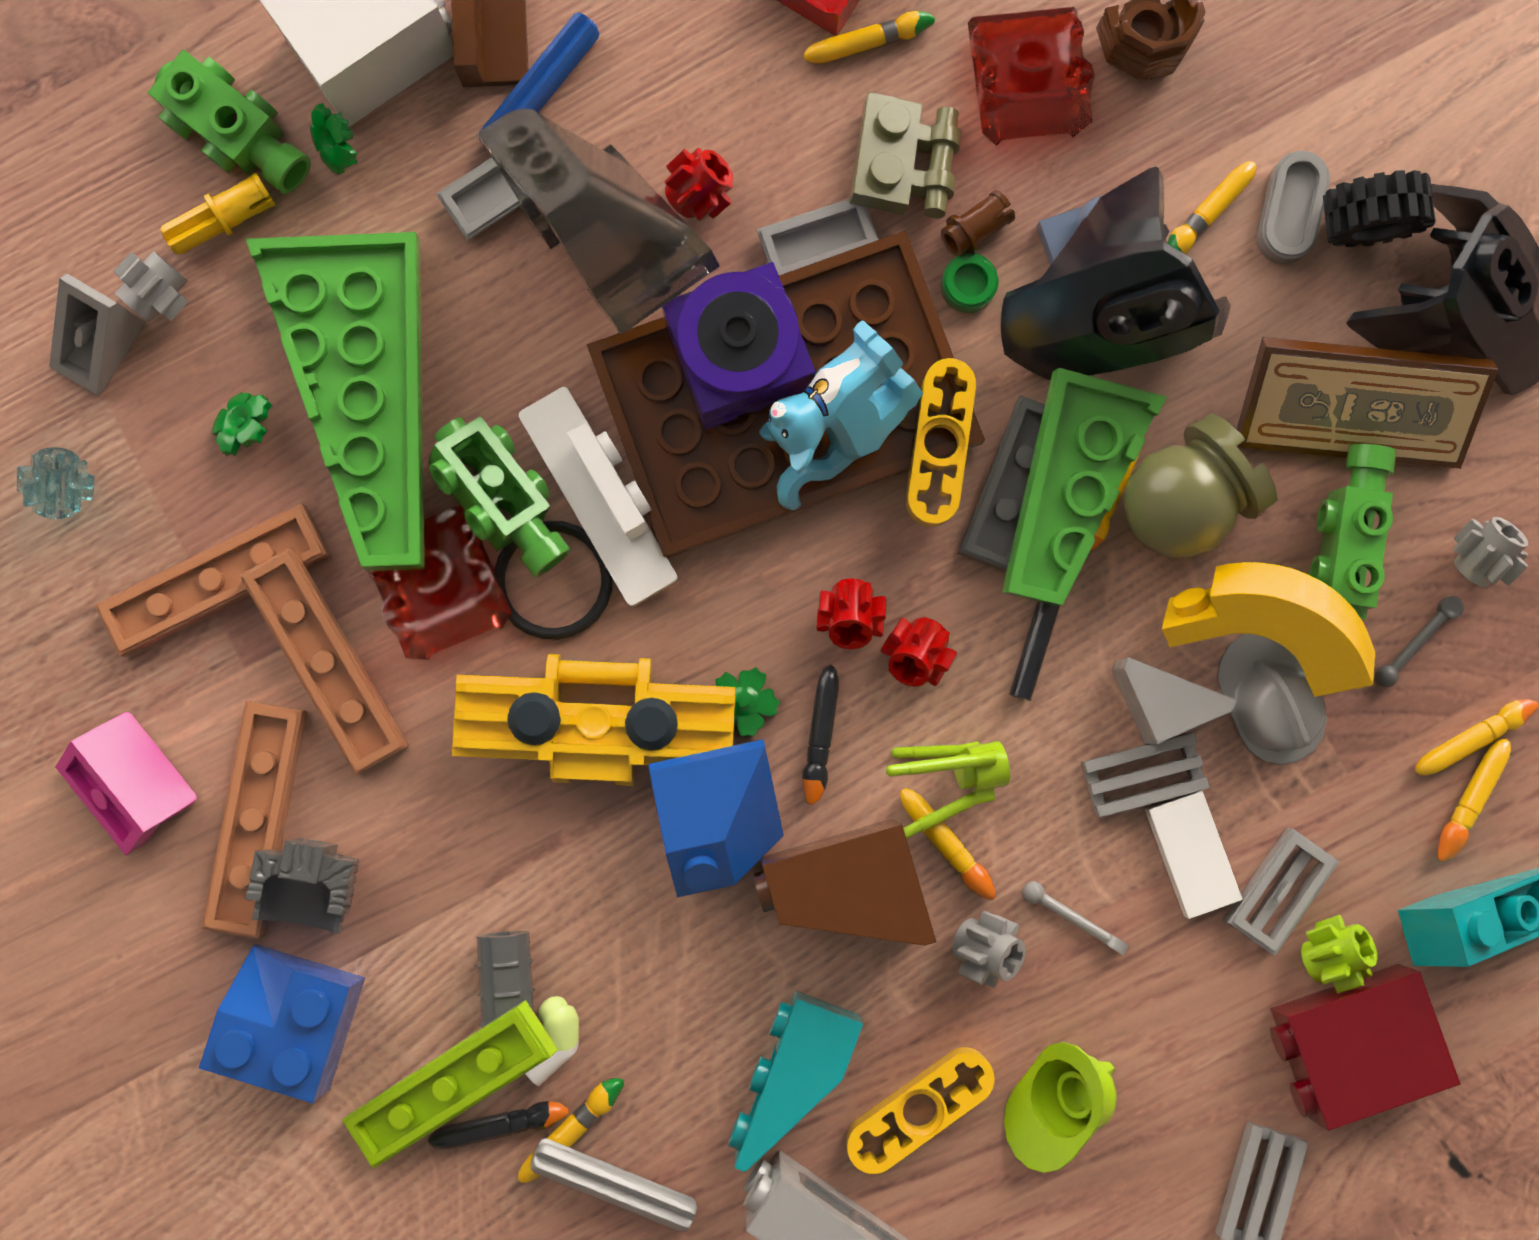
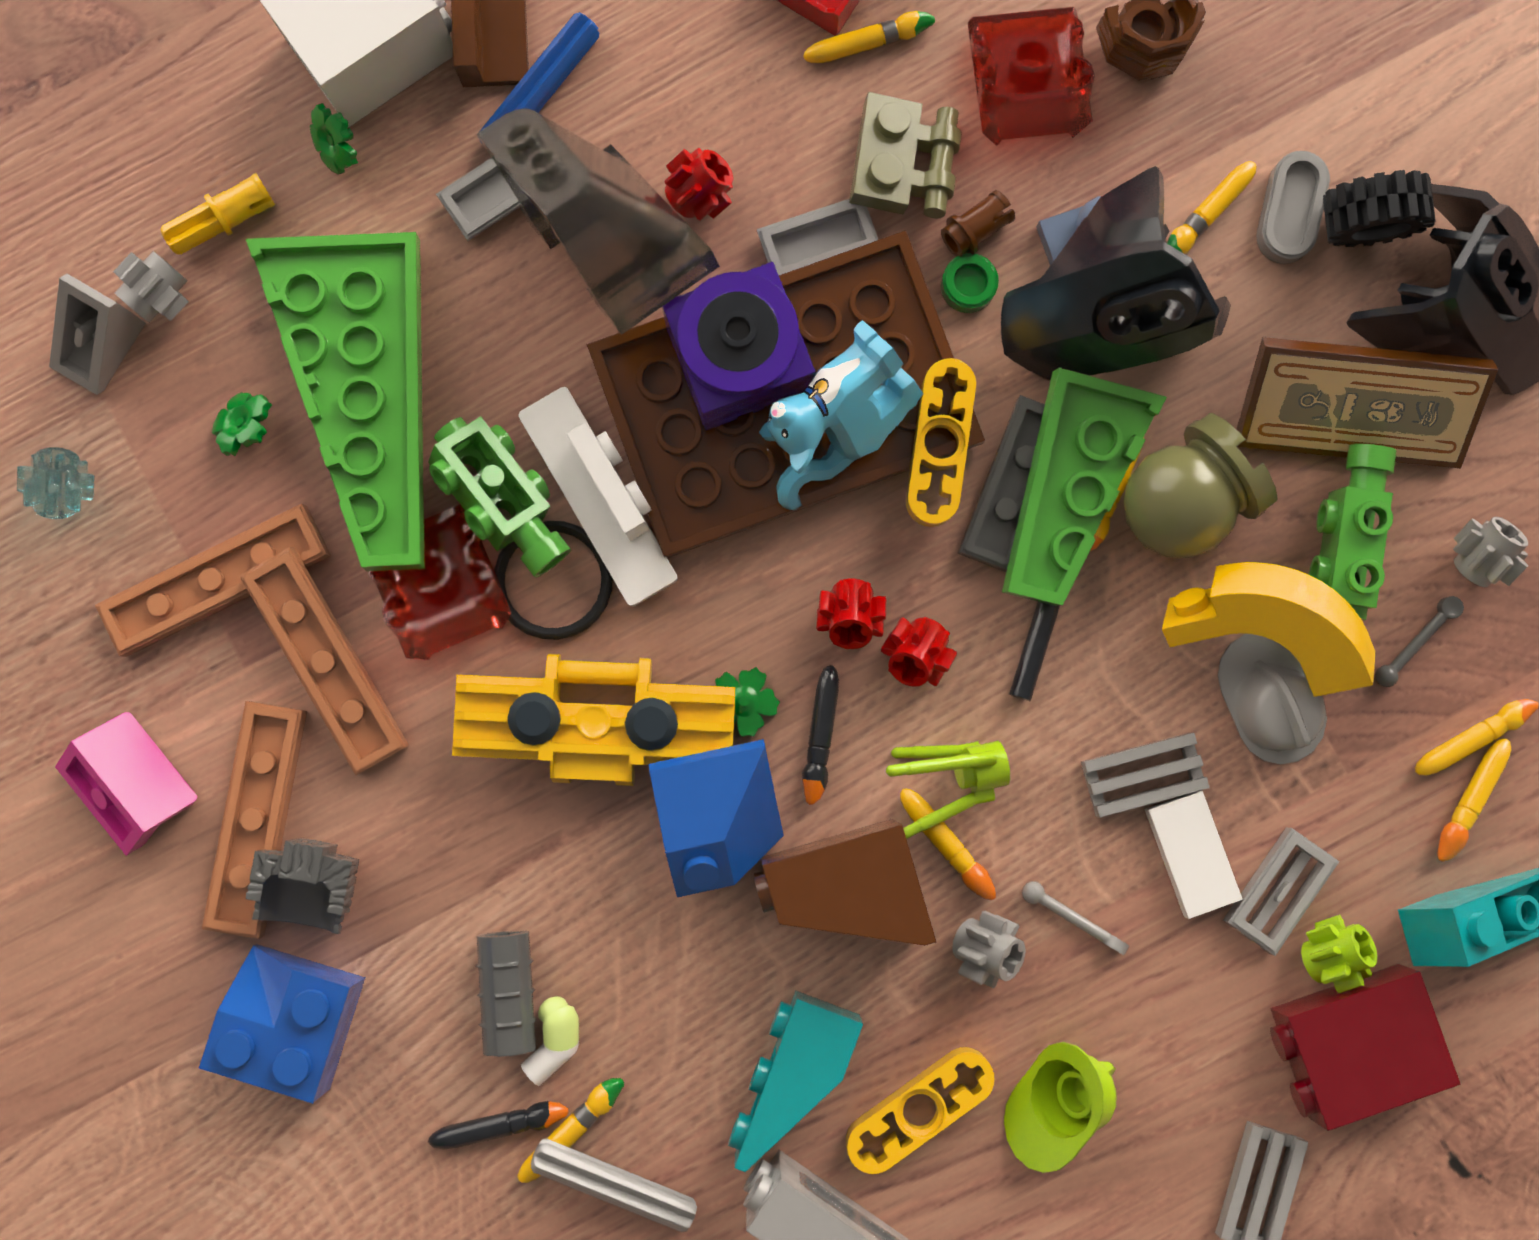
bright green brick [147,49,311,194] -> none
lime tile [342,1000,558,1169] -> none
light grey slope [1112,657,1237,744] -> none

